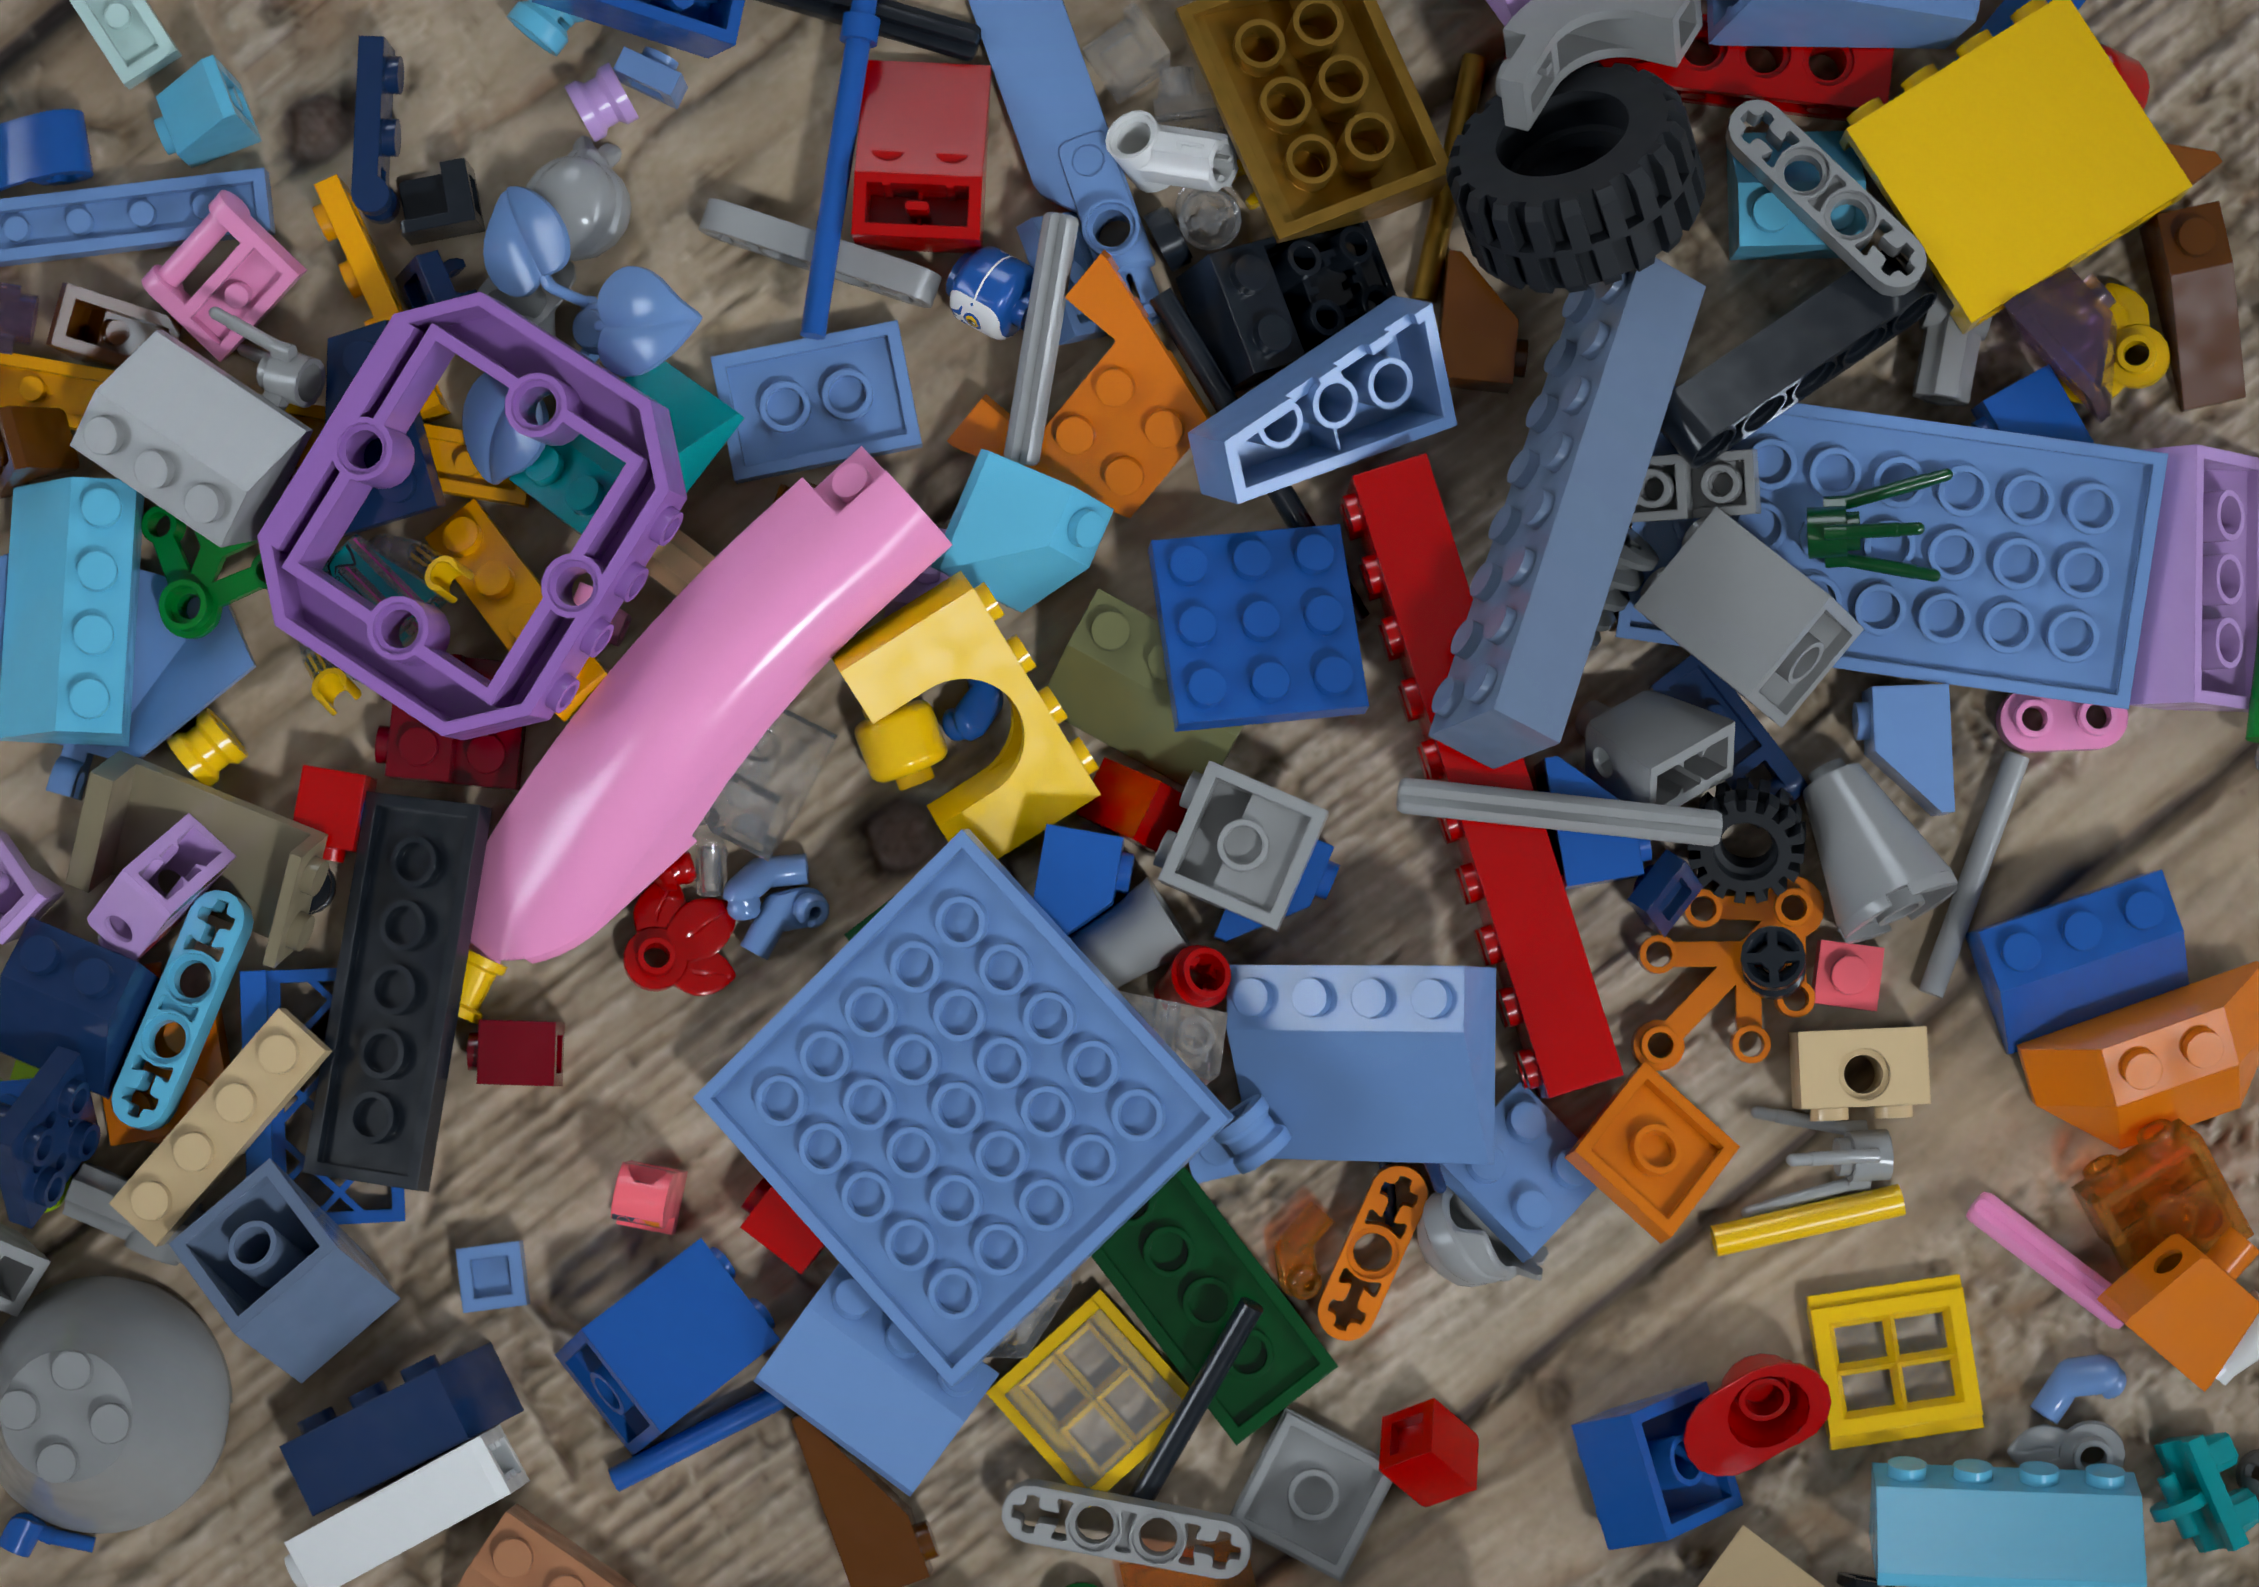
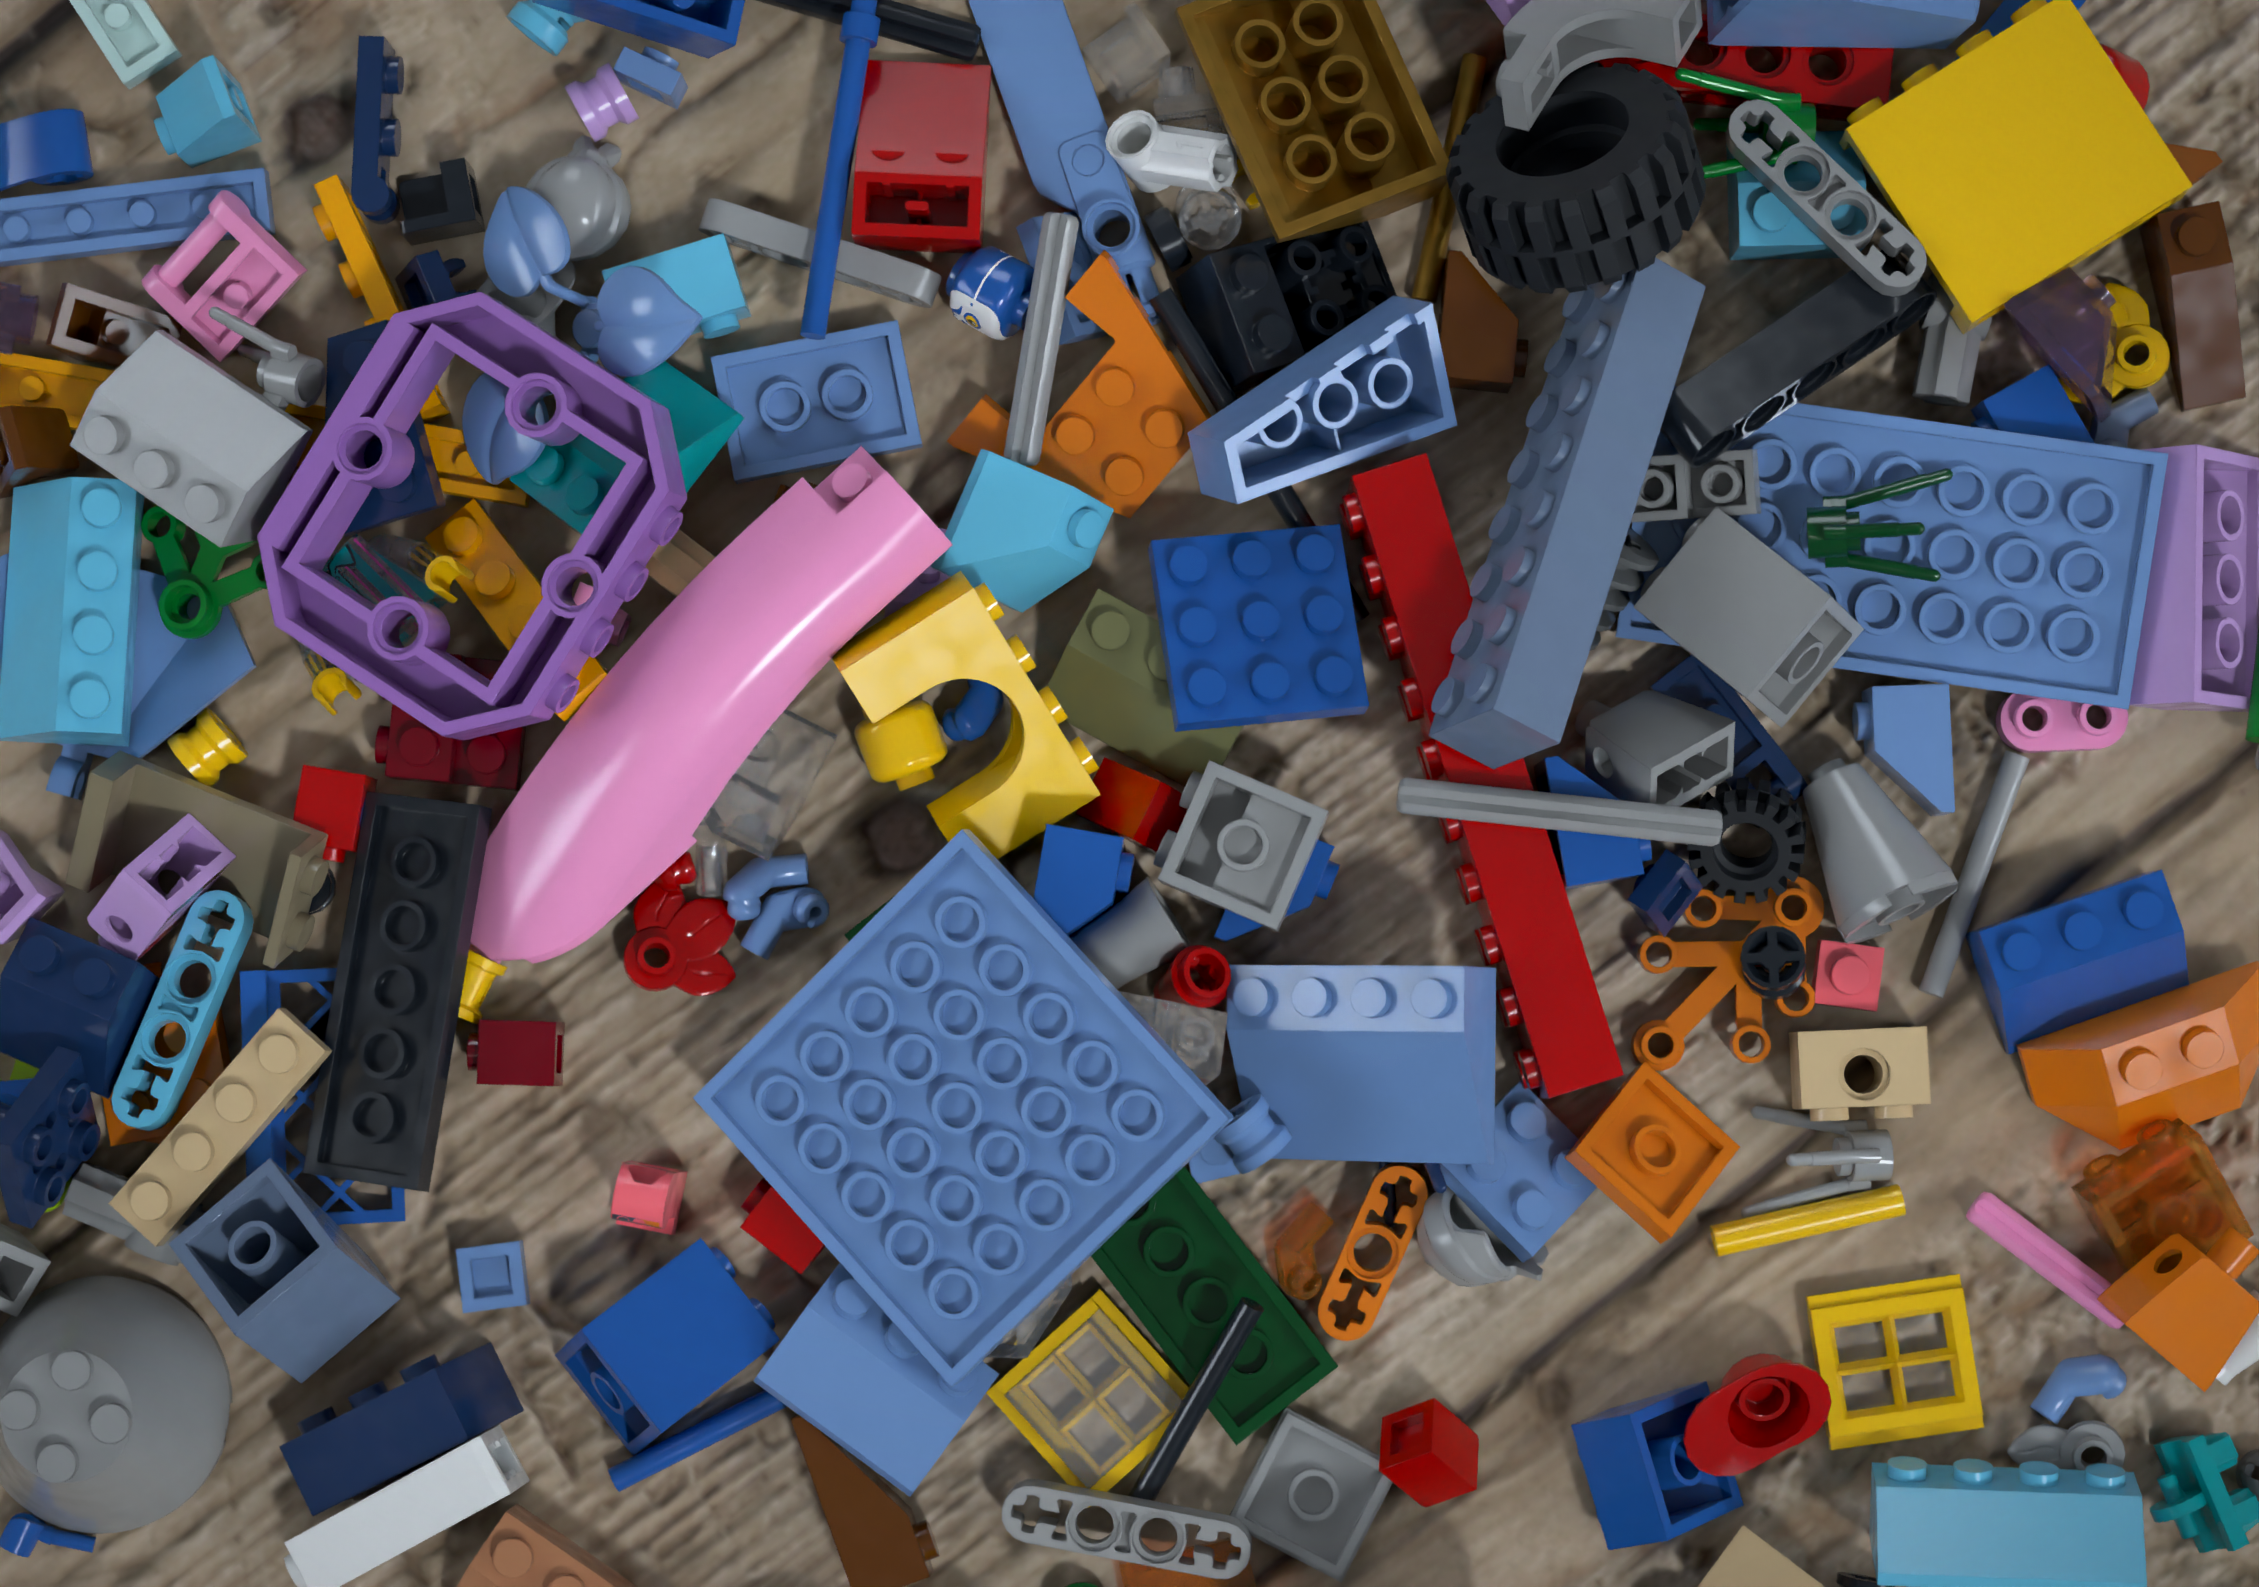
none -> medium azure slope [602,233,751,339]
none -> green plant [1675,68,1816,179]
none -> sand blue arm [2089,388,2159,448]

